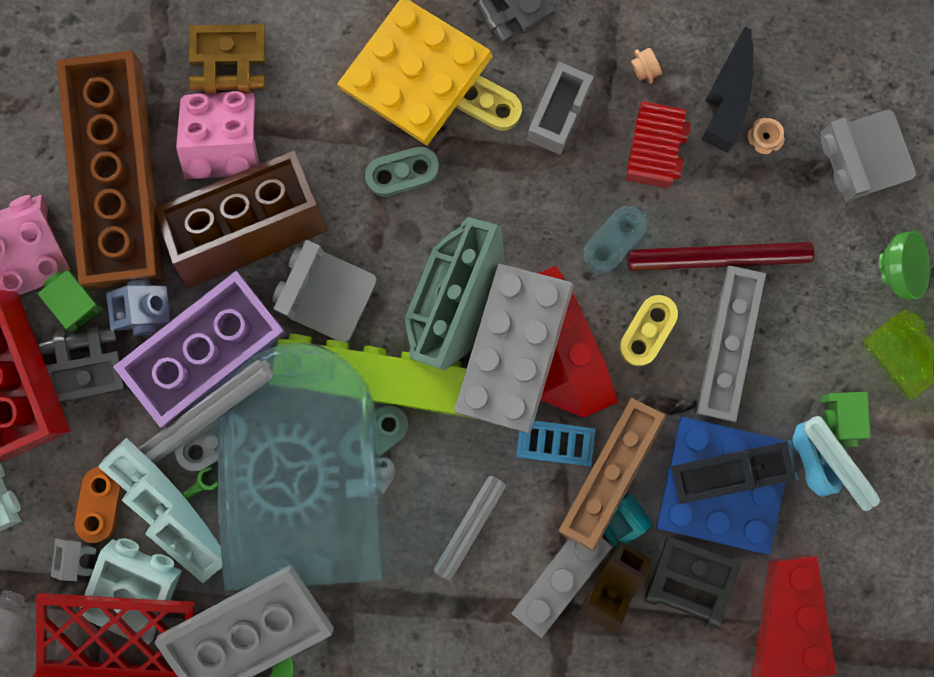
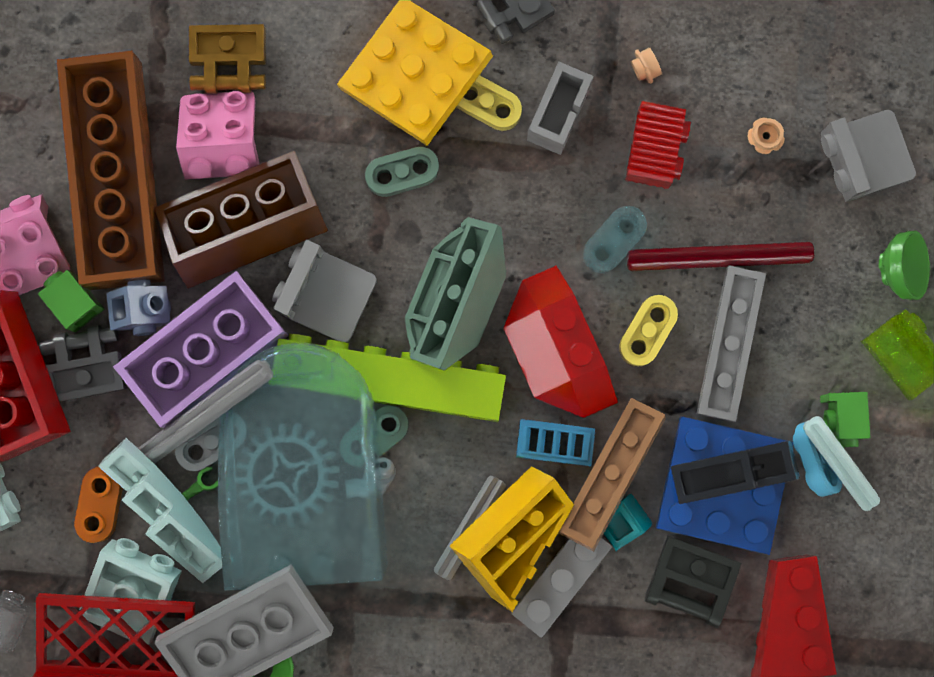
light grey tile [51,538,96,581] -> none
light grey plate [454,263,574,434] -> none
dark brown brick [581,540,652,634] -> none
black slope [701,26,754,153] -> none
none -> yellow wedge [450,466,574,612]

